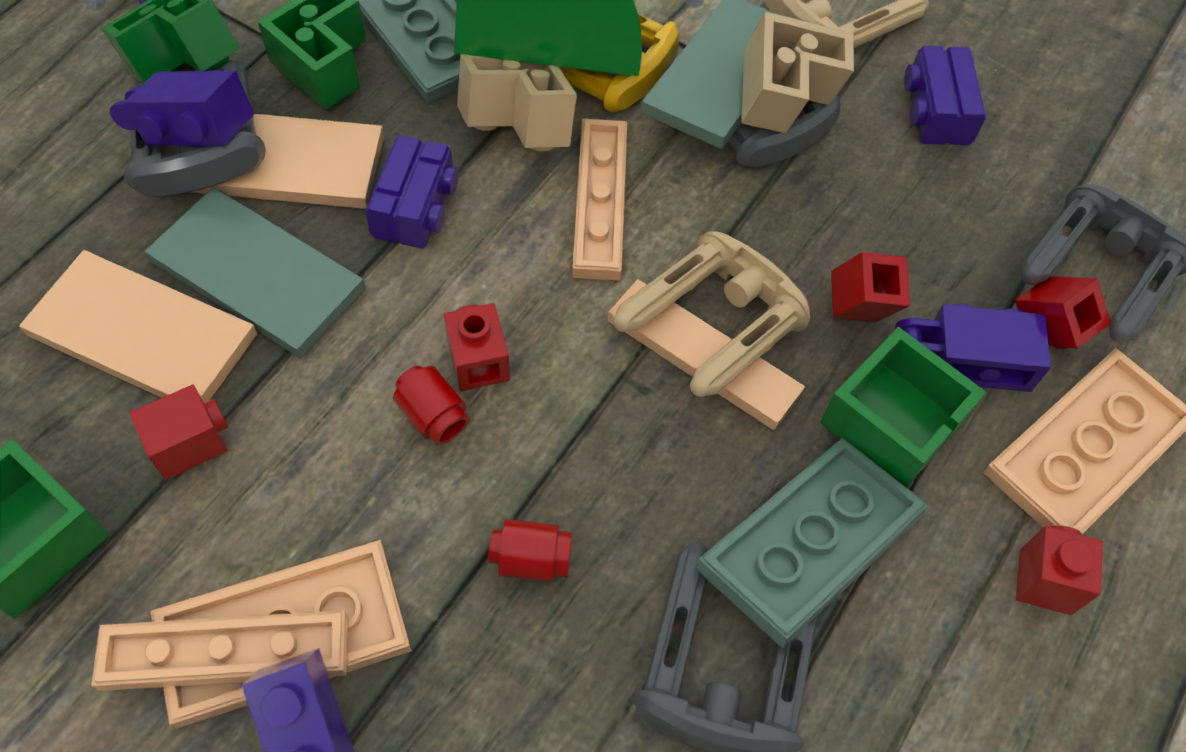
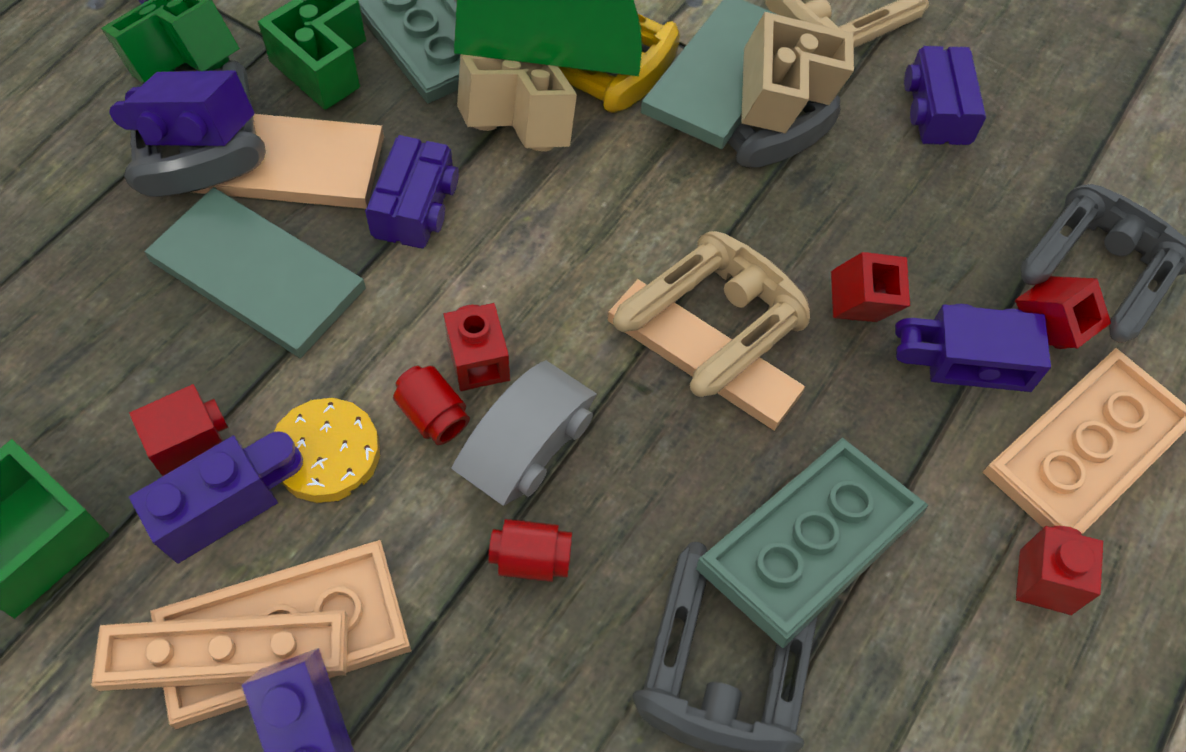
light nougat tile [19,250,258,403] -> none
light nougat tile [572,118,627,281] -> none
green piece [820,327,987,488] -> none
none -> dark purple brick [129,432,303,564]
none -> yellow tile [274,398,380,503]
none -> light grey brick [451,360,597,506]

